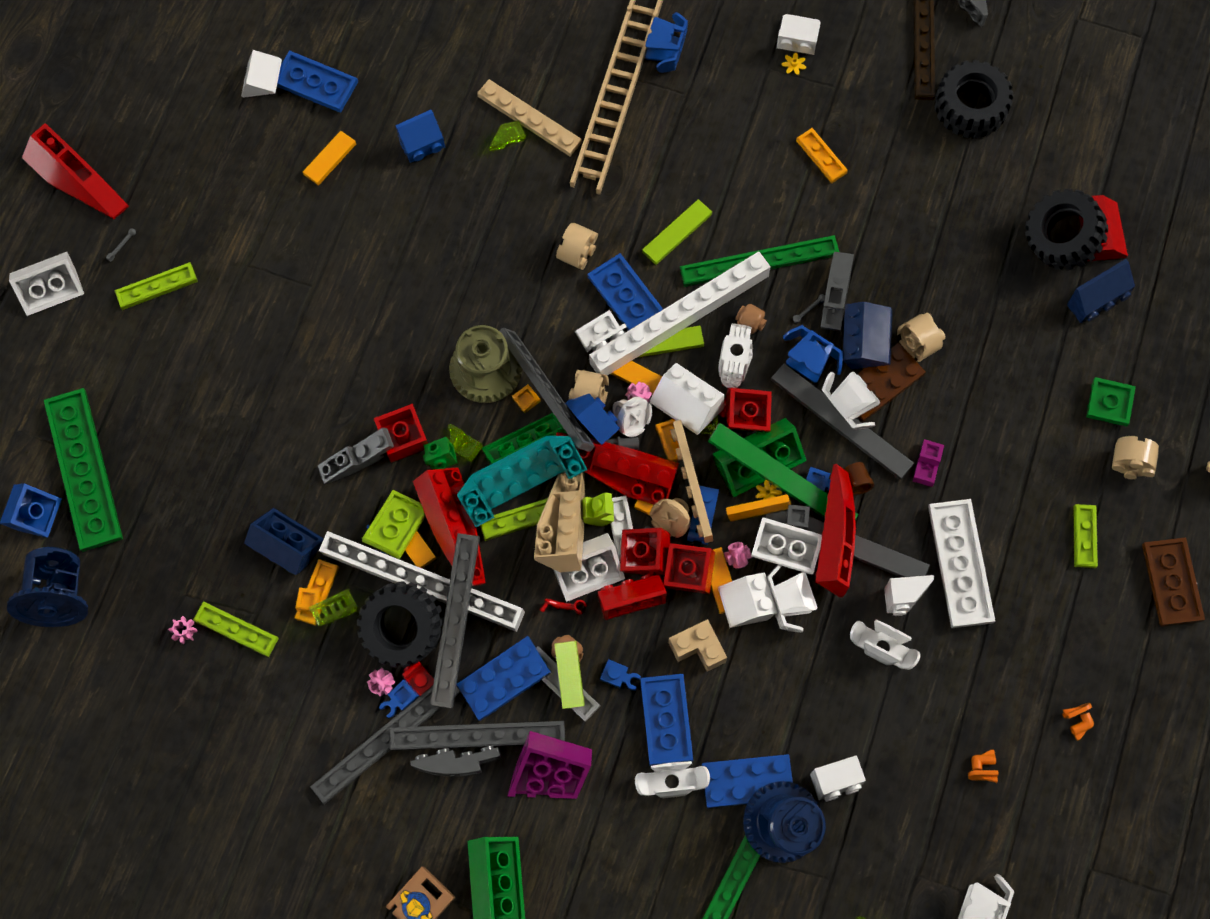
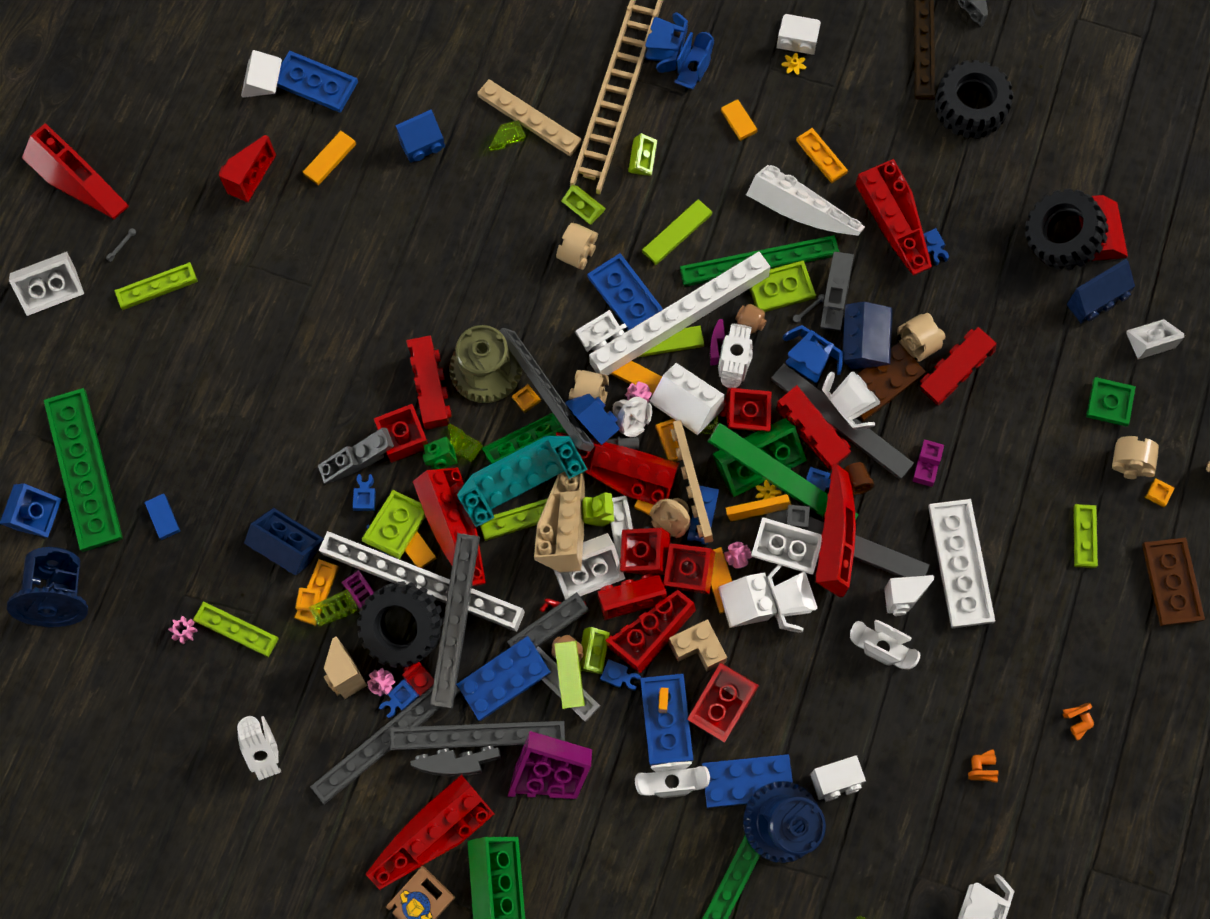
none -> blue tile [145,494,180,540]
none -> red slope [219,135,276,203]
none -> white piece [237,716,281,780]
none -> tan slope [324,636,367,699]
none -> magenta slope [342,570,374,609]
none -> blue plate [353,474,376,511]
none -> red wedge [366,775,494,890]
none -> red wedge [406,335,452,430]
none -> dark grey tile [507,592,590,648]
none -> lime slope [561,185,606,225]
none -> lime slope [579,627,610,674]
none -> red wedge [605,590,696,673]
none -> lime slope [628,133,657,176]
none -> light orange tile [658,688,669,714]
none -> blue piece [674,32,714,89]
none -> red slope [687,663,759,742]
none -> magenta slope [710,319,725,365]
none -> light orange tile [721,99,757,141]
none -> white wedge [746,165,865,236]
none -> lime tile [749,260,816,312]
none -> red wedge [776,385,851,471]
none -> red wedge [855,159,932,276]
none -> red wedge [920,327,997,406]
none -> blue plate [923,228,949,266]
none -> white slope [1127,319,1184,359]
none -> light orange tile [1145,478,1175,507]

